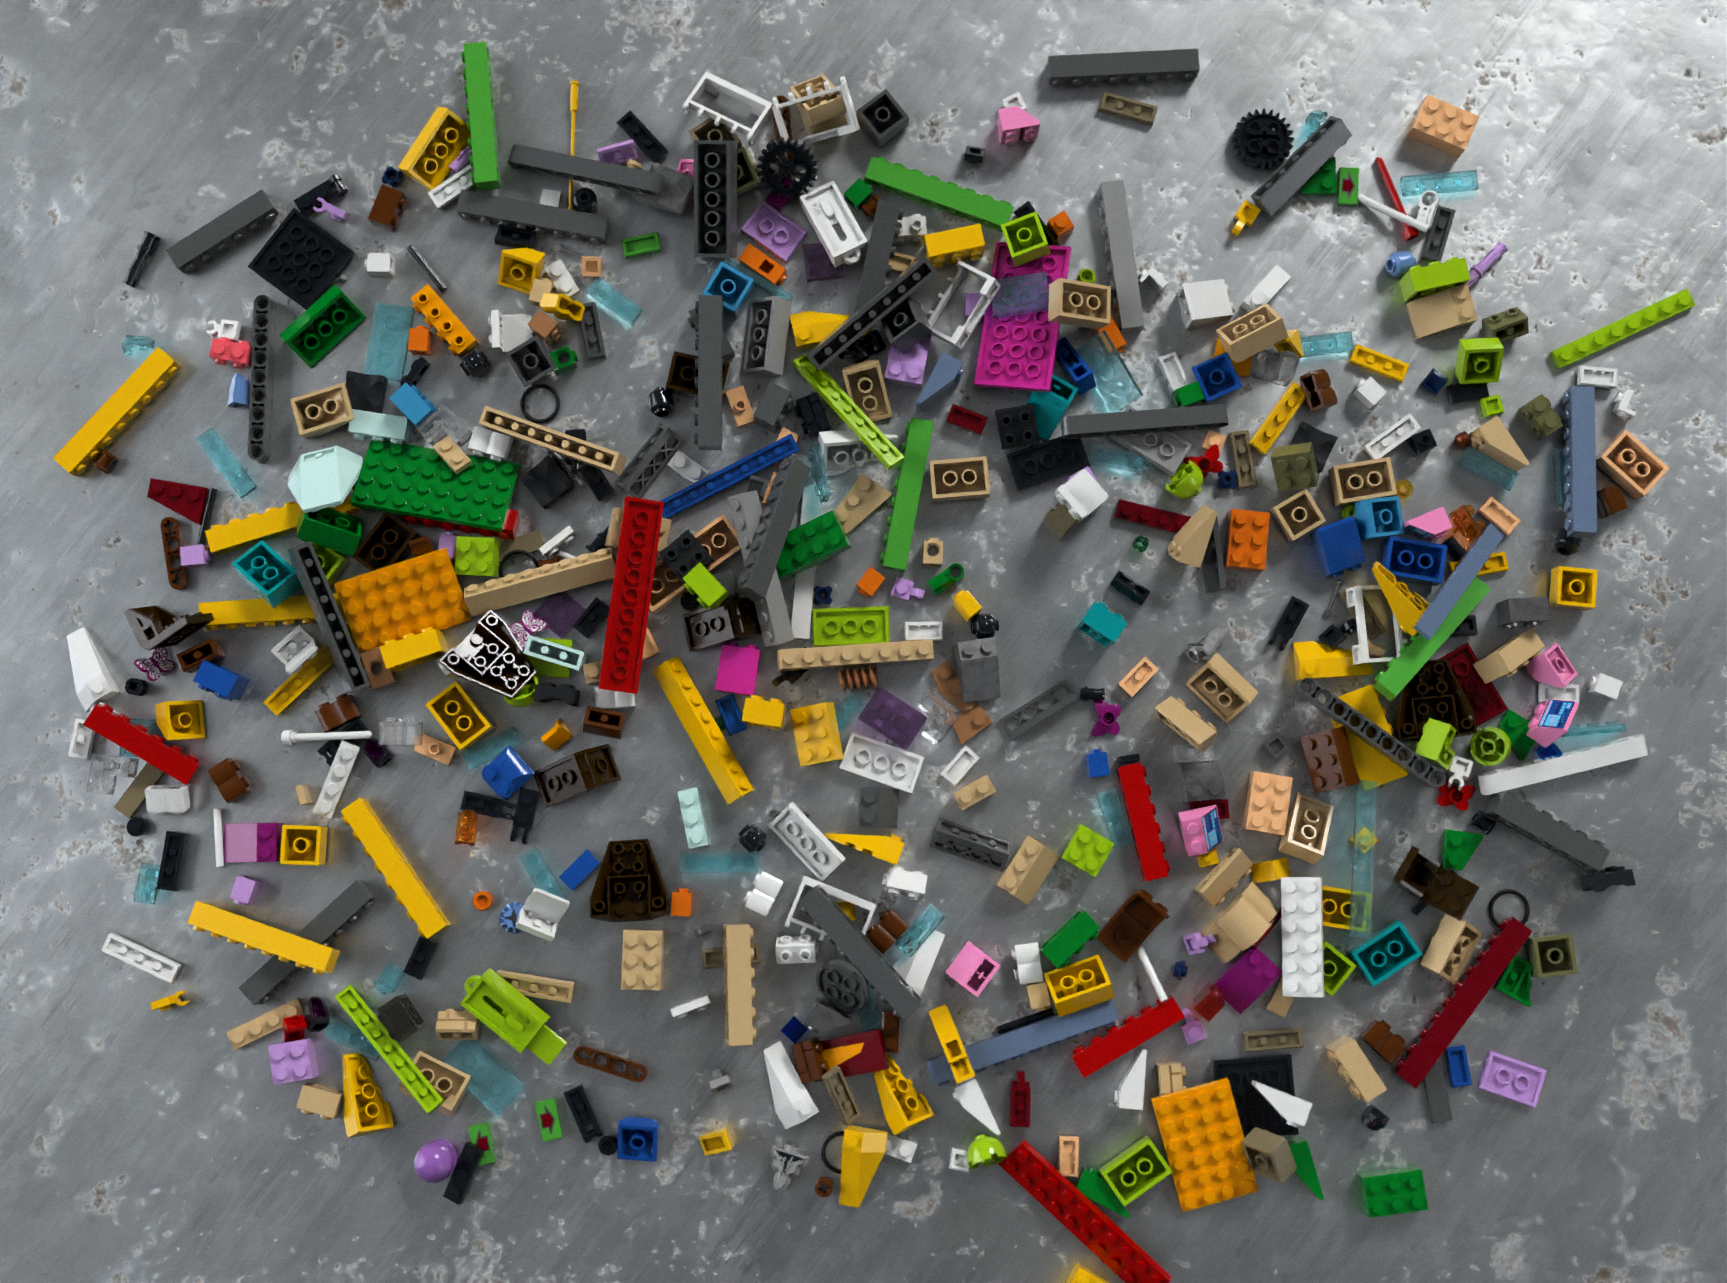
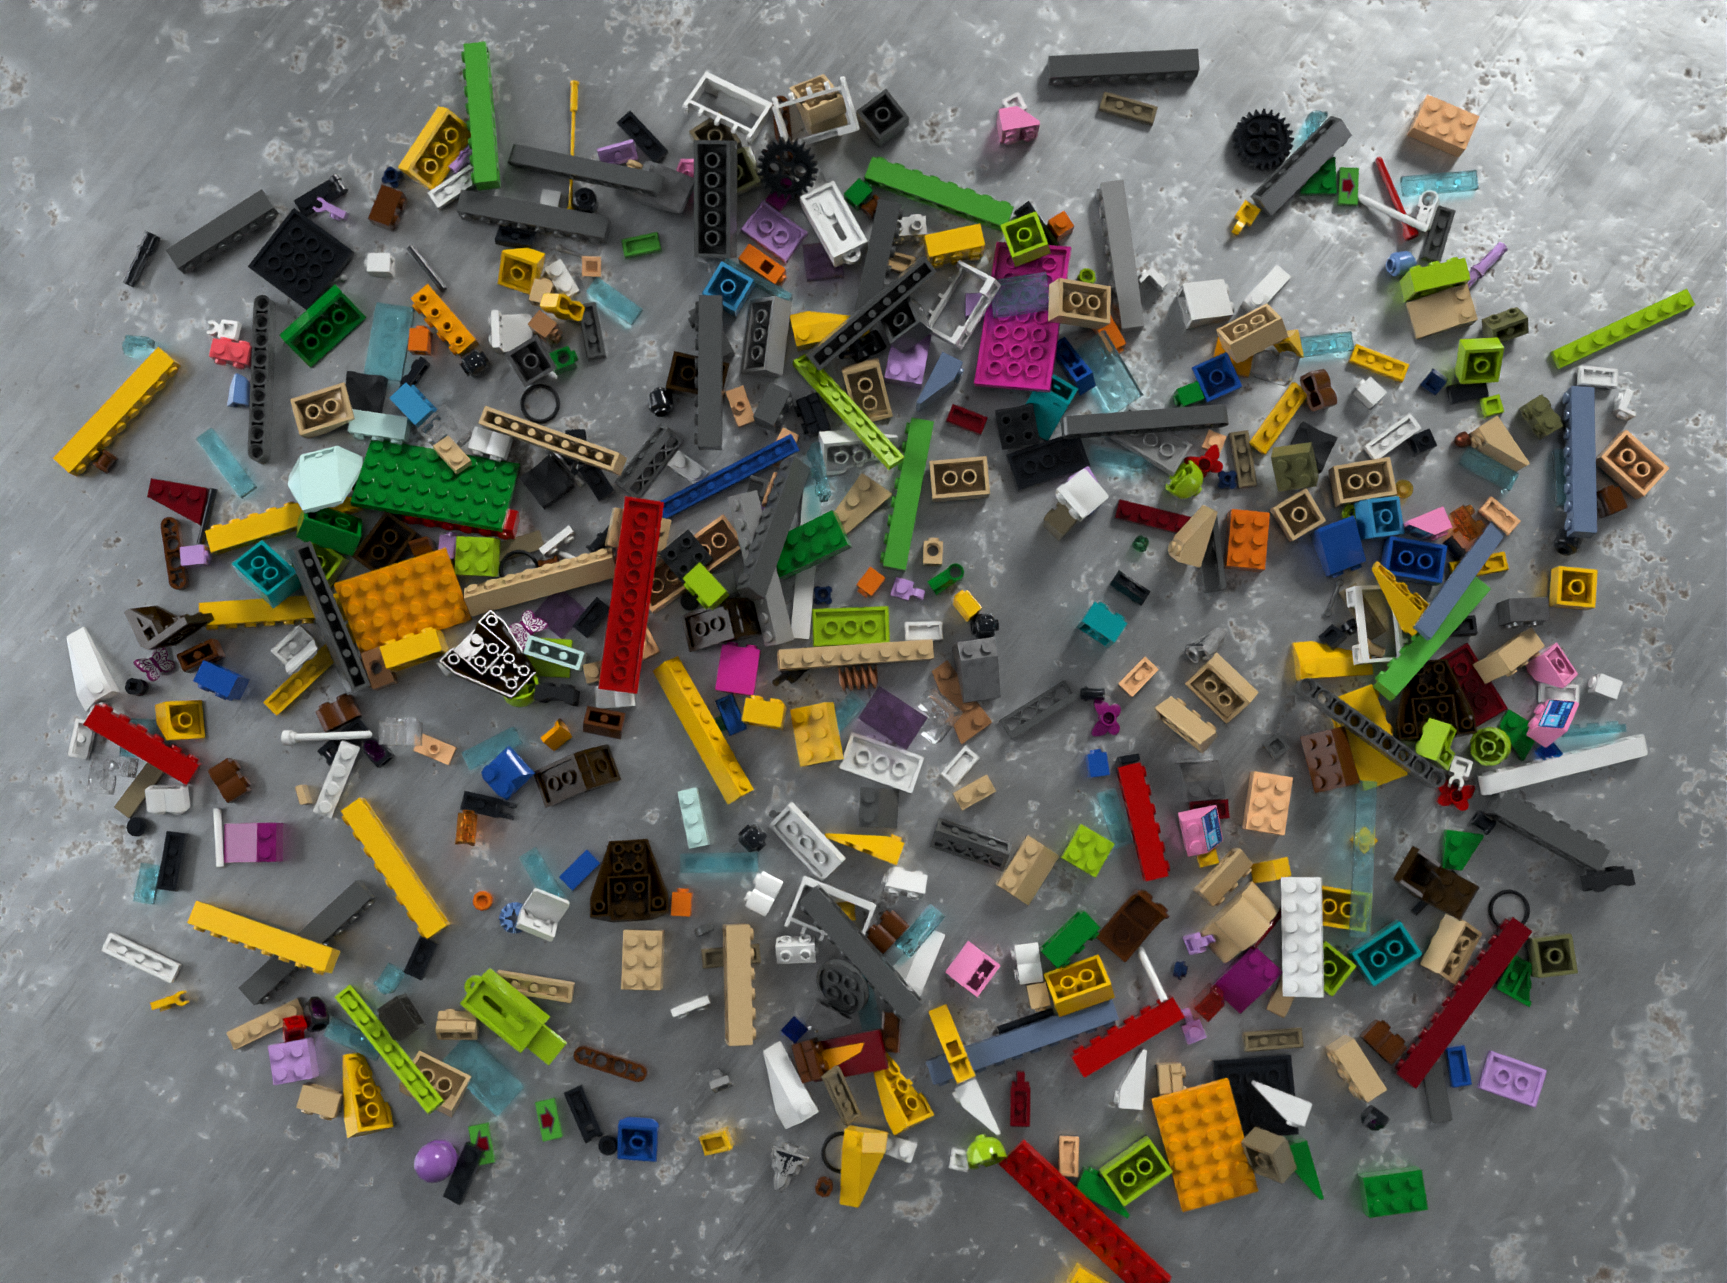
lavender brick [229,875,262,906] -> none
yellow brick [280,825,328,865] -> none
yellow brick [425,681,495,751] -> none
black hinge [510,788,540,844] -> none
black plate [964,145,985,164] -> none
white tile [1157,351,1189,394] -> none
black hinge [1268,596,1309,651] -> none
tan slope [1278,792,1334,865] -> none

